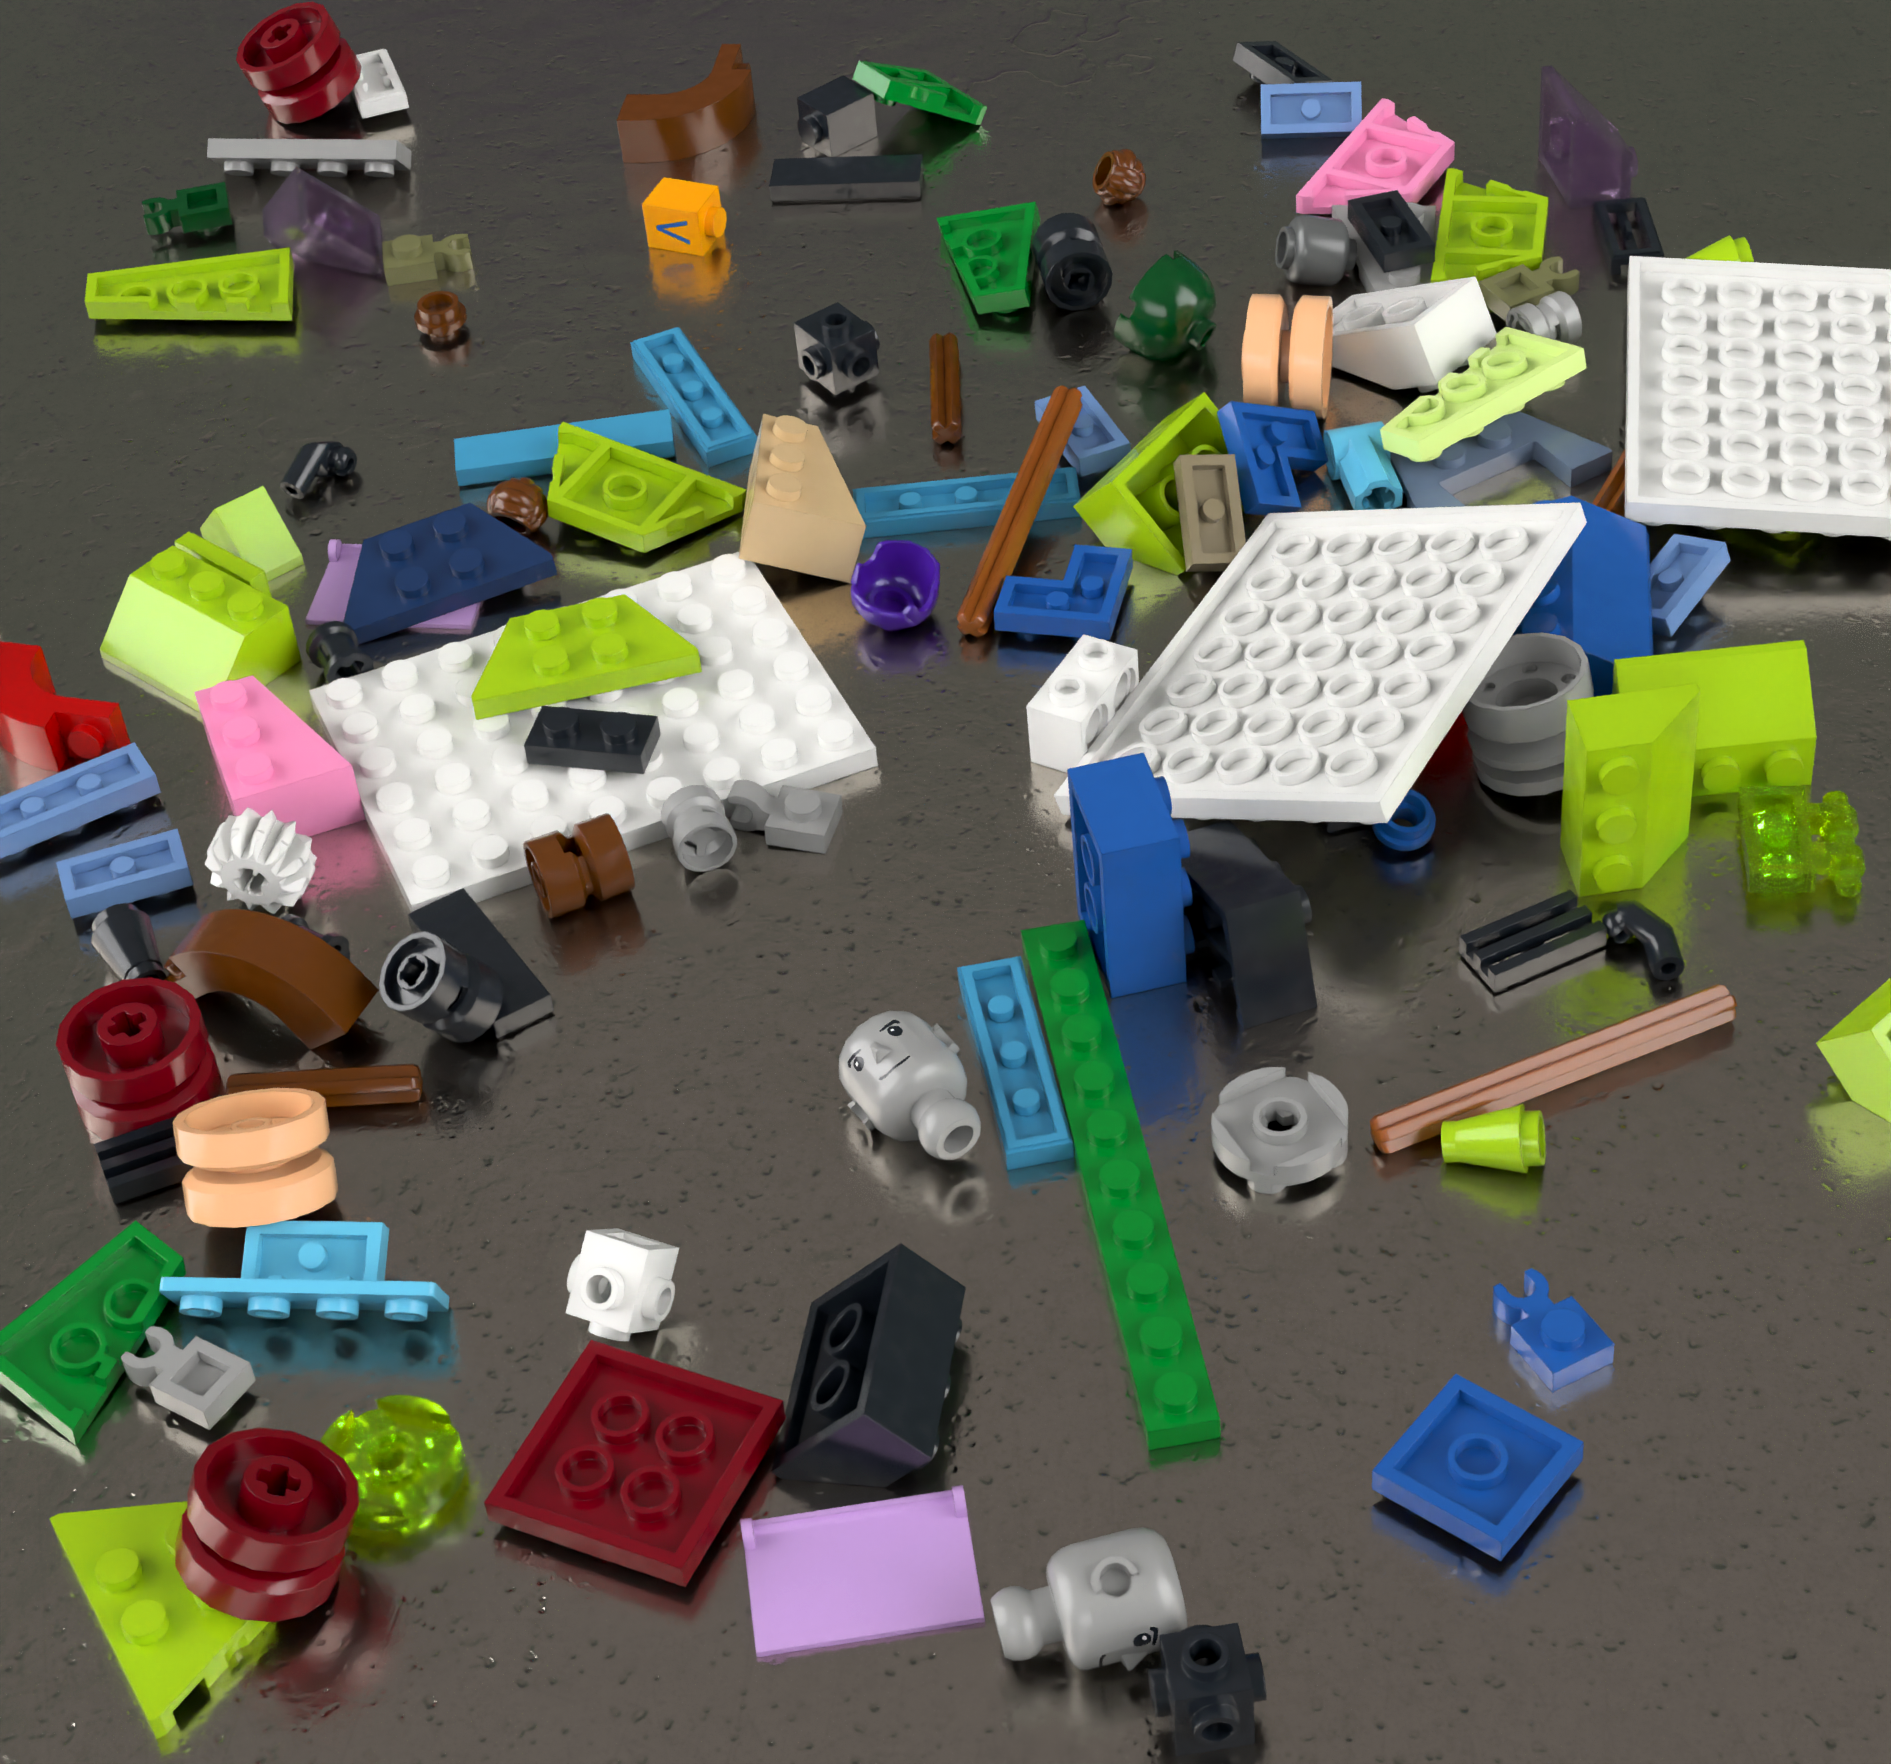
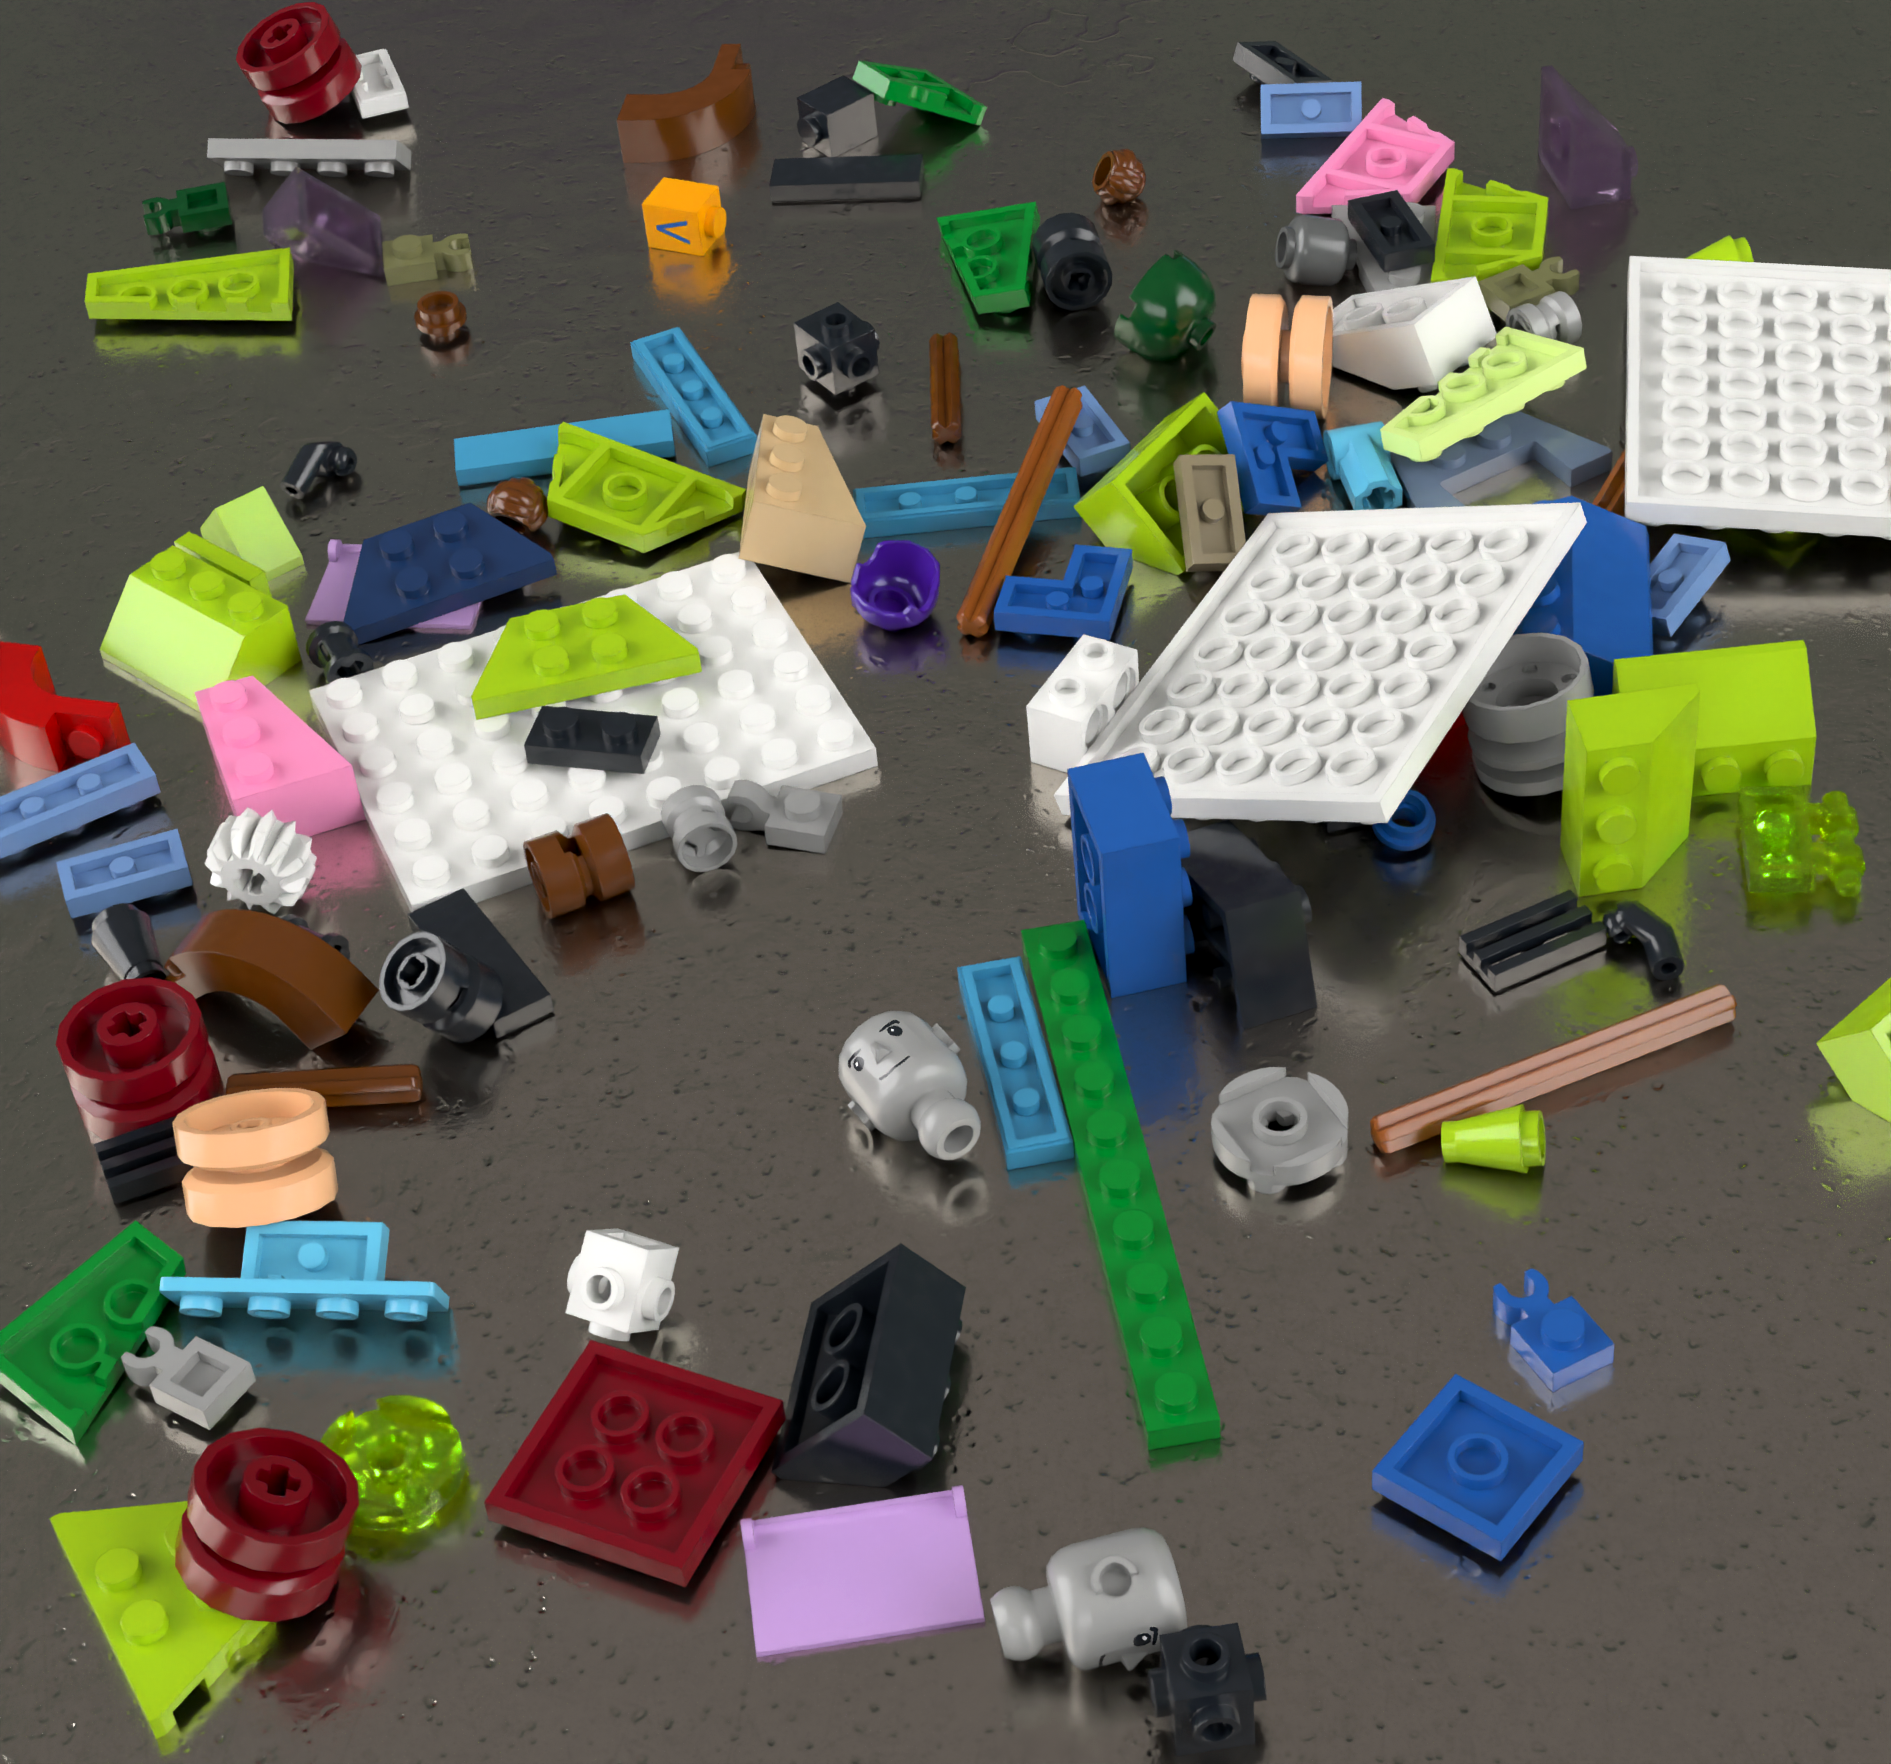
black tile [1592,197,1664,275] -> none

